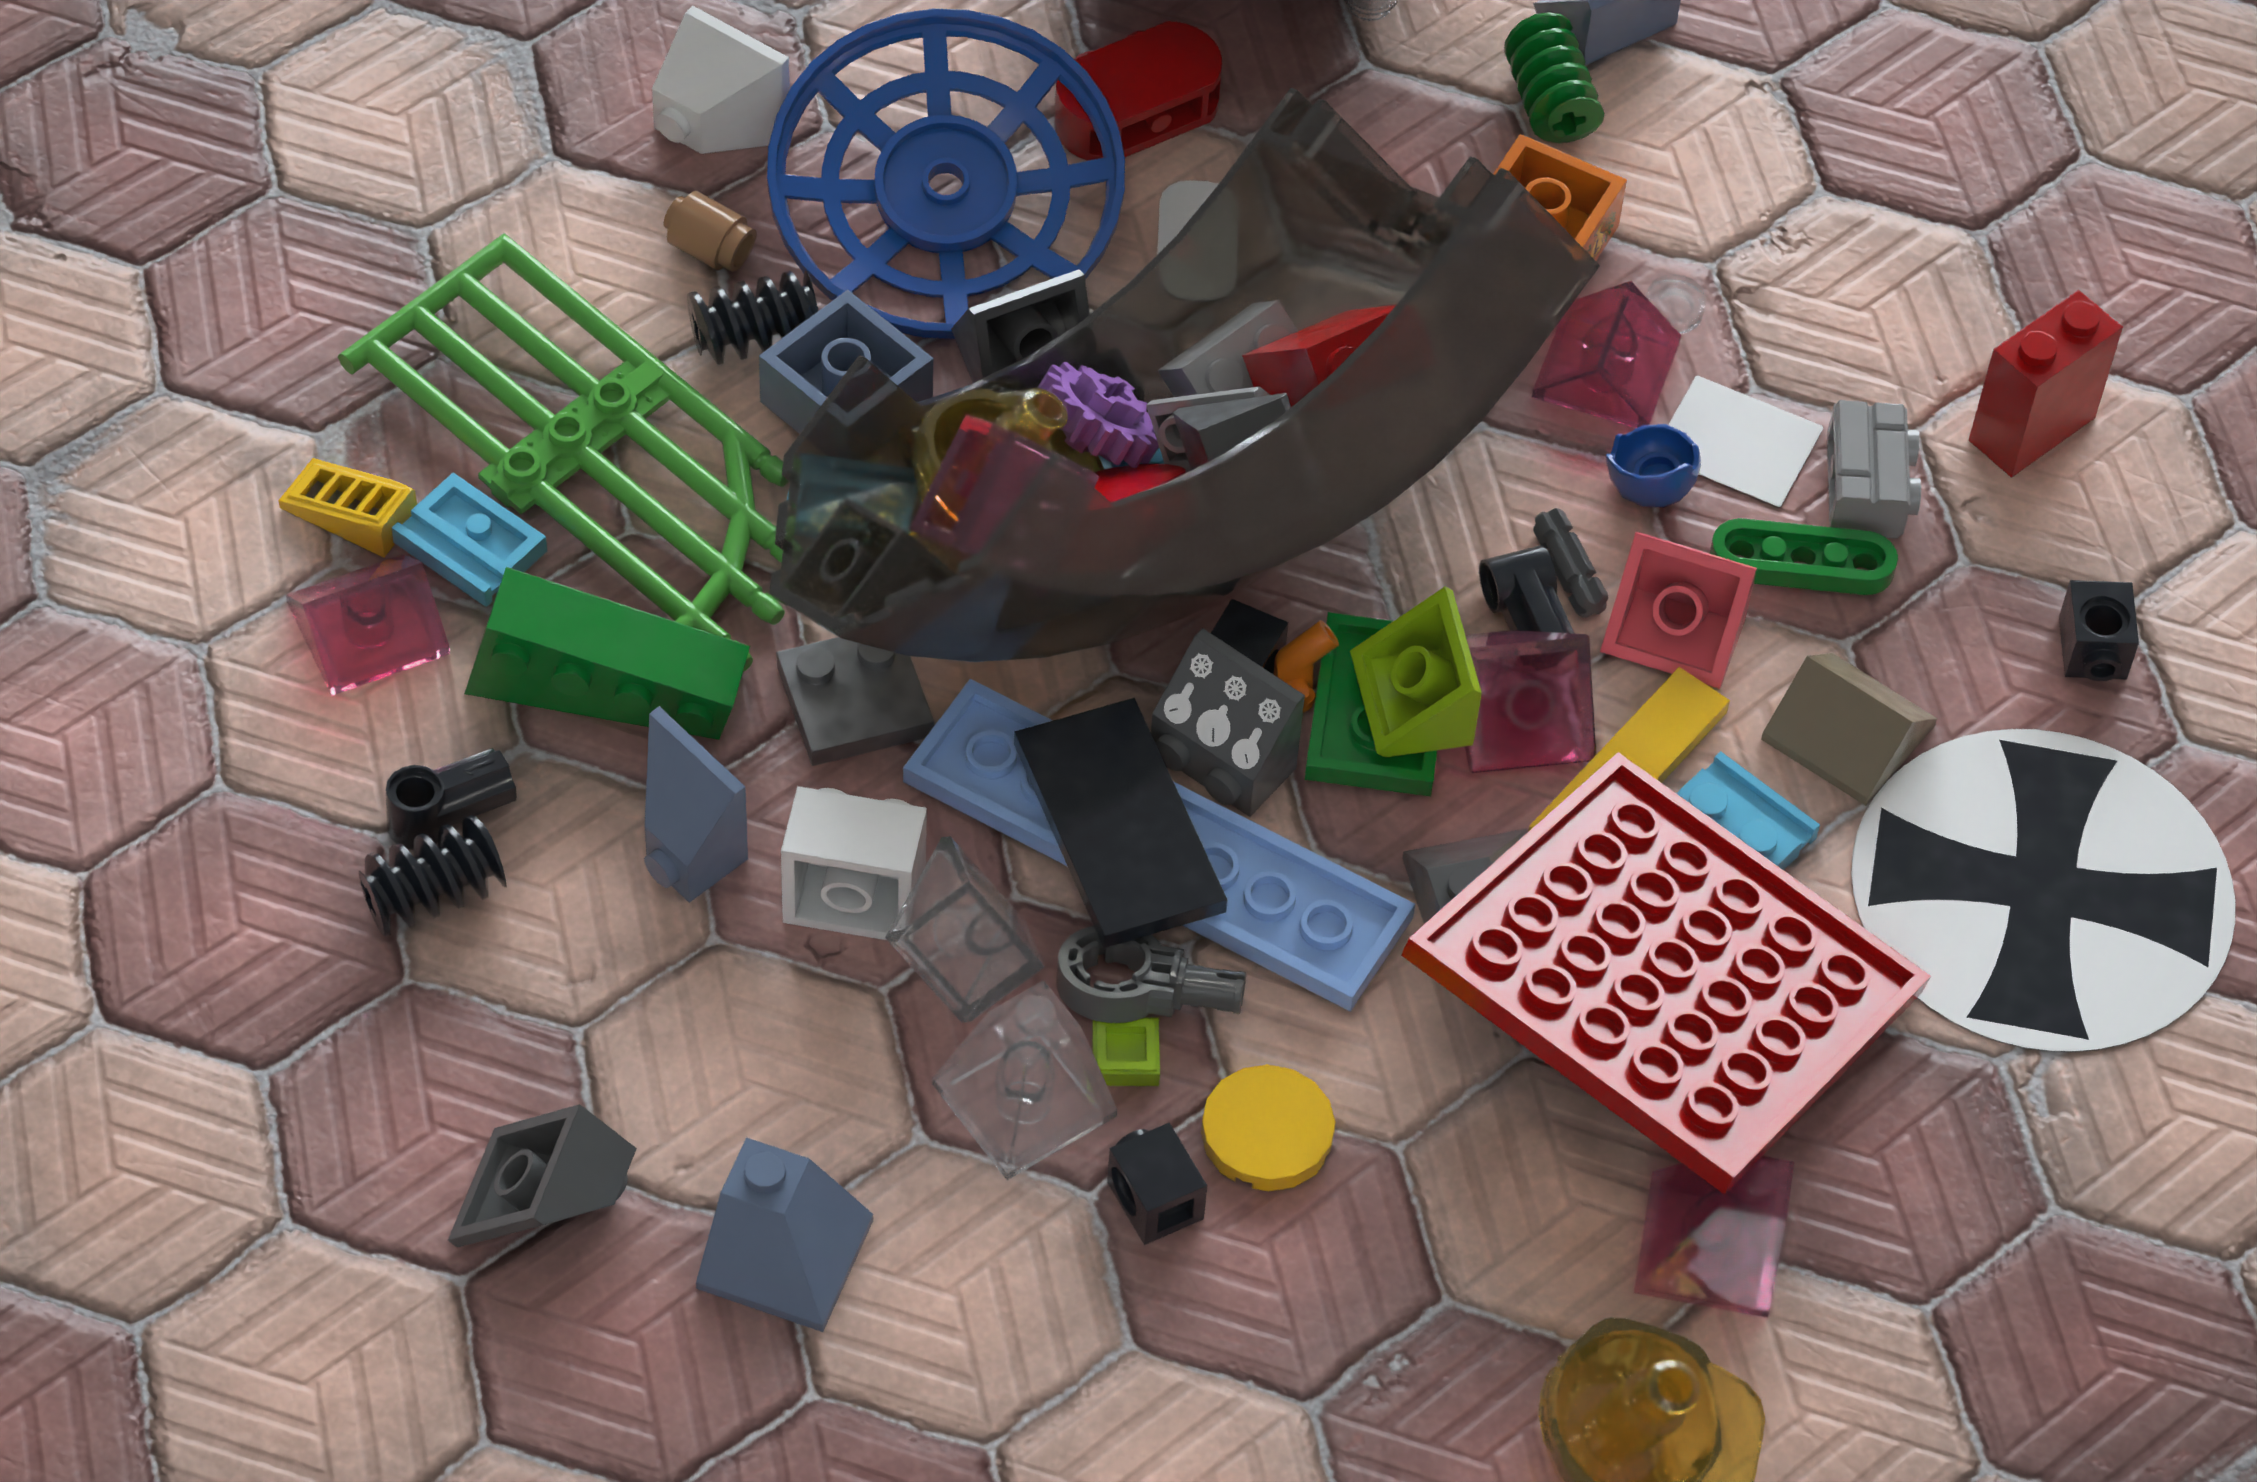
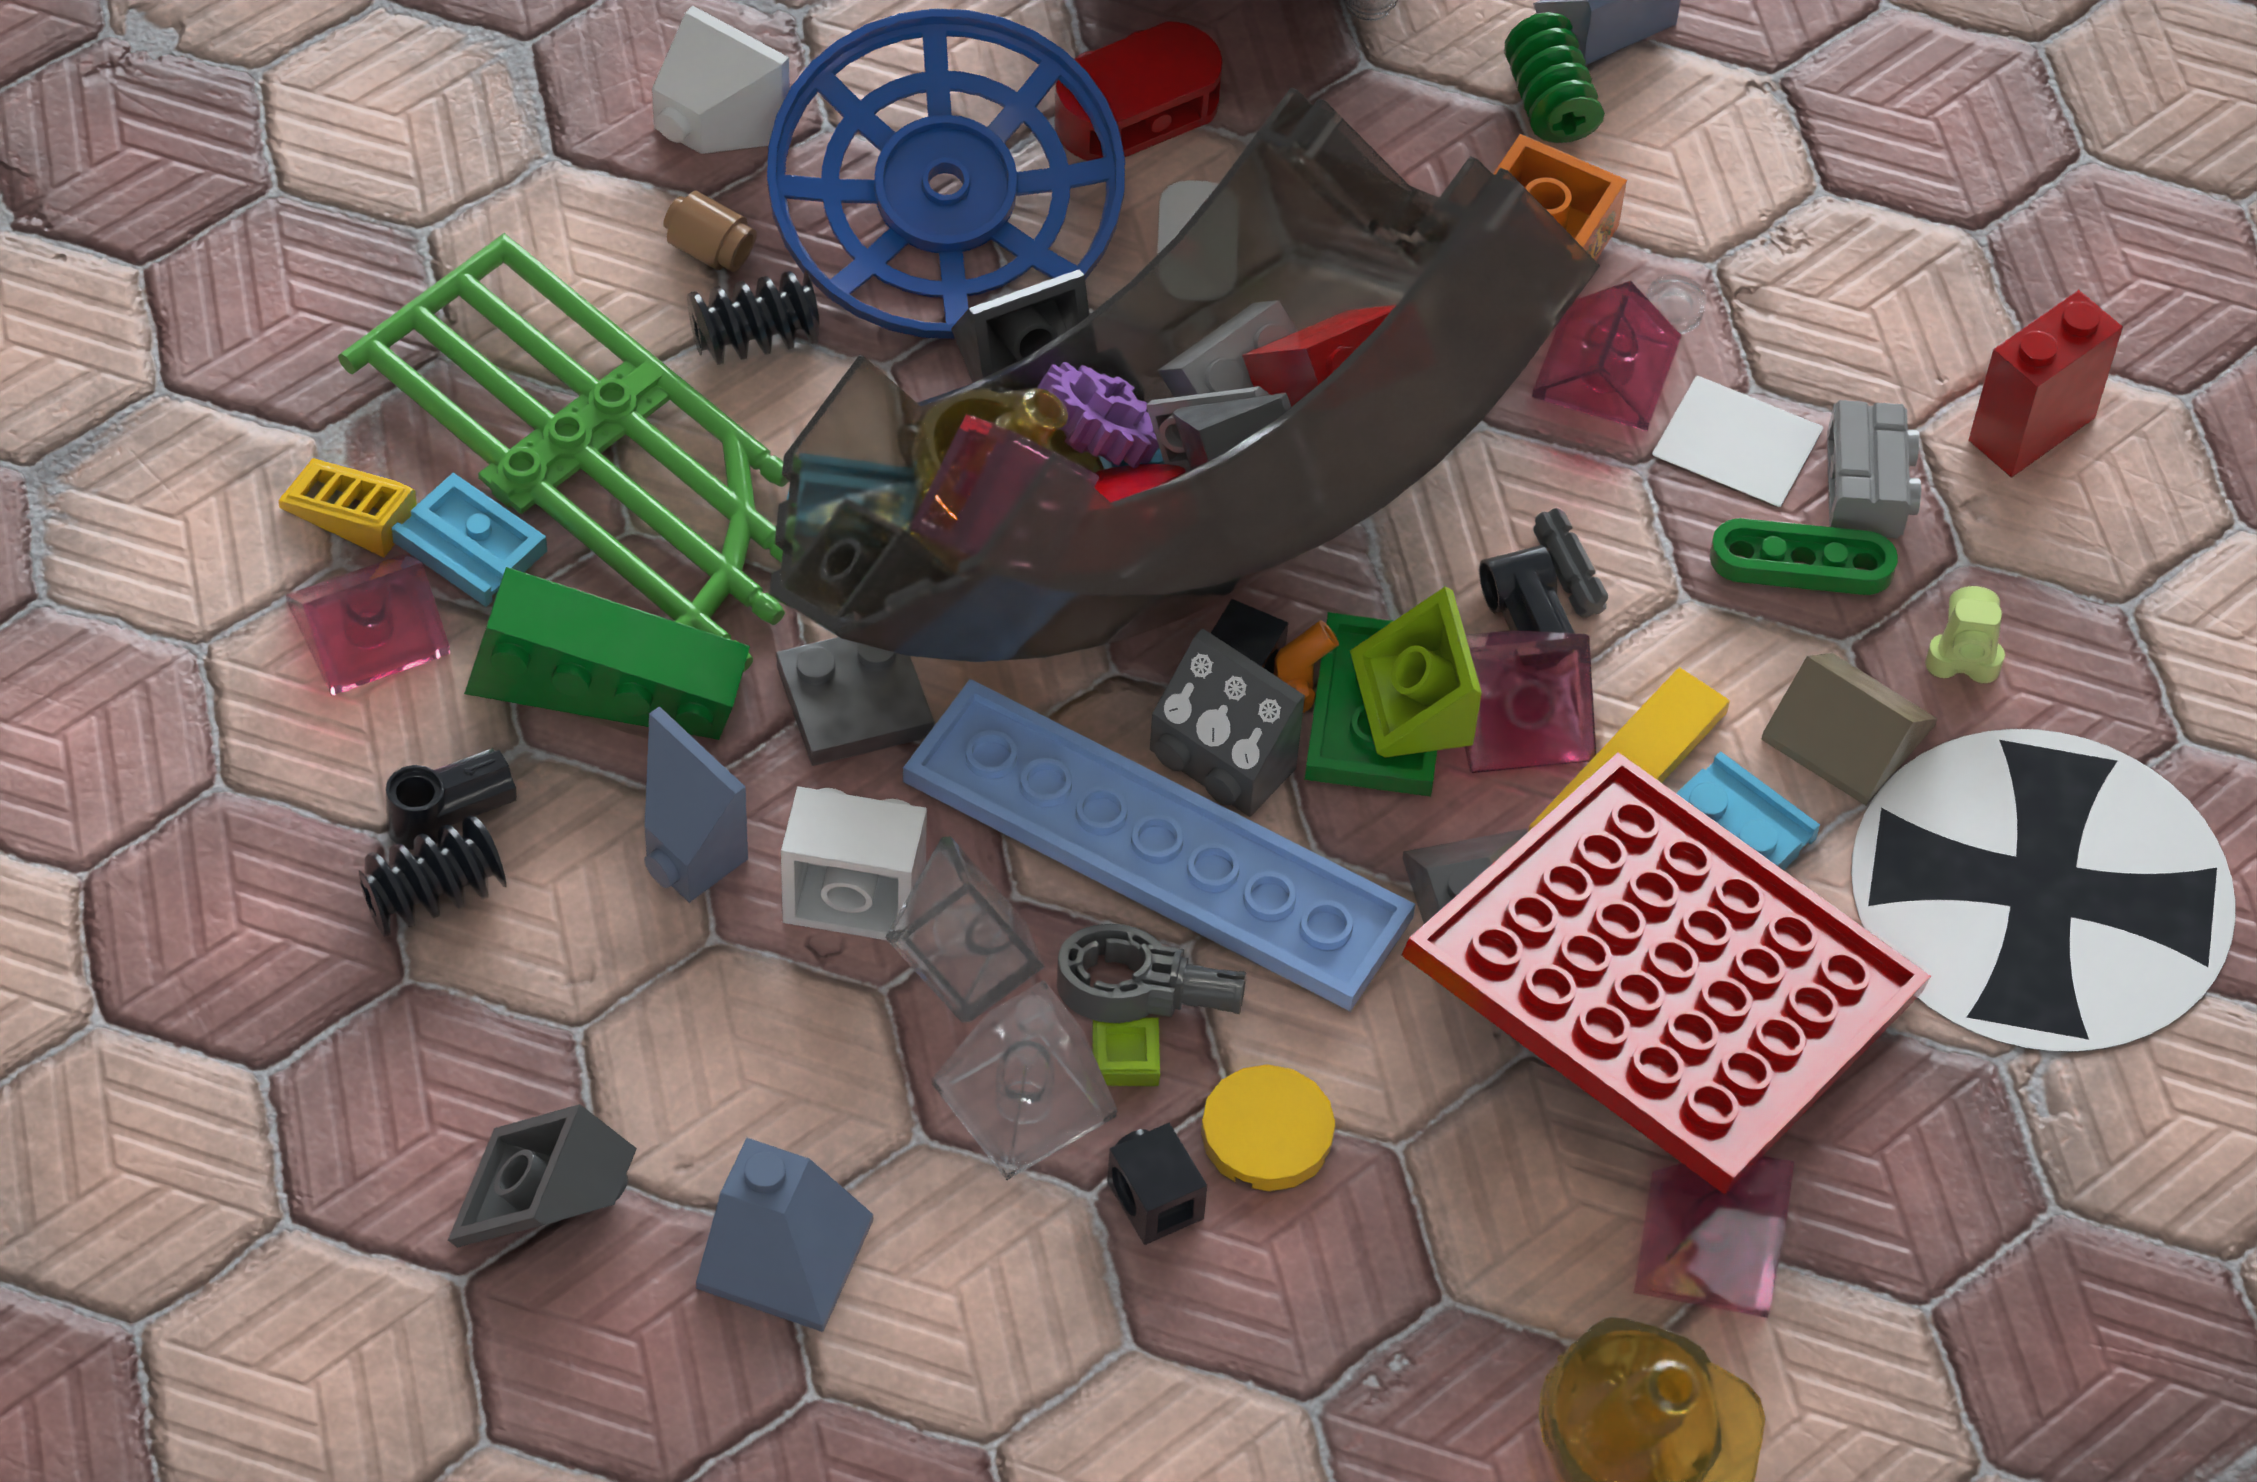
sand blue brick [759,290,933,460] -> none
black tile [1014,697,1227,948] -> none
coral slope [1600,532,1757,689] -> none
blue hair [1605,424,1701,508] -> none
black brick [2059,580,2139,681] -> none
none -> yellowish green plate [1925,586,2005,683]

